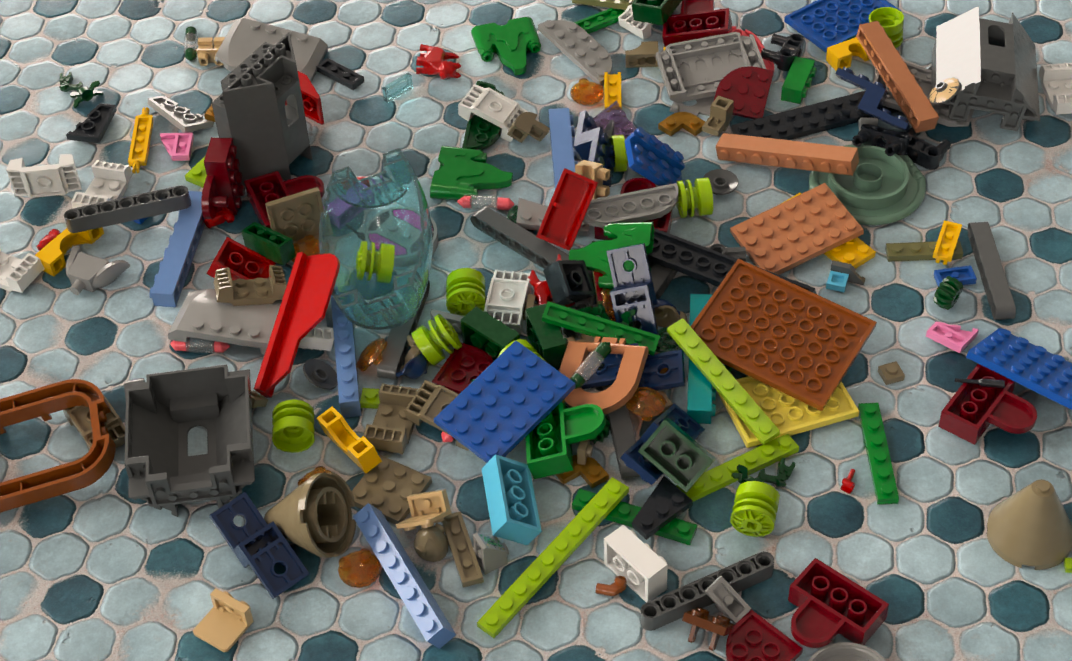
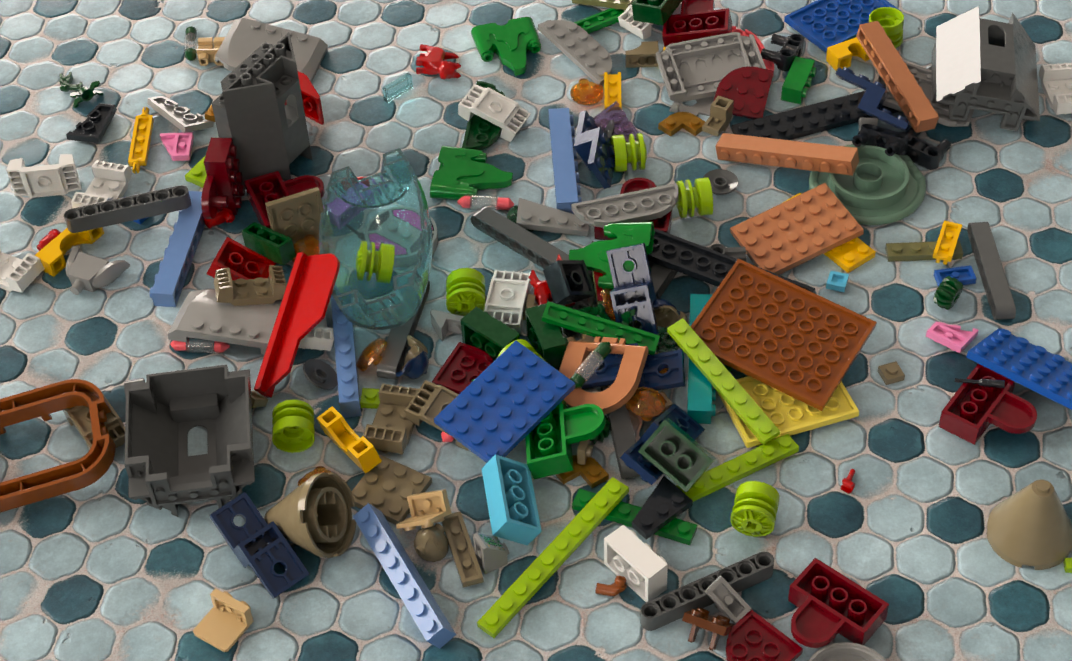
black plate [316,58,364,90] -> none
clear orange dish [338,548,381,588] -> none
lime wheel [411,314,462,366] -> none
dark tan brick [507,112,550,143] -> none
red container [536,168,598,251] -> none
tan hips [575,160,610,200] -> none
blue plate [625,127,685,186] -> none
dark green piece [731,457,795,488] -> none
dark grey tile [831,260,865,285] -> none
green plate [858,403,899,505] -> none
dish [929,78,961,105] -> none

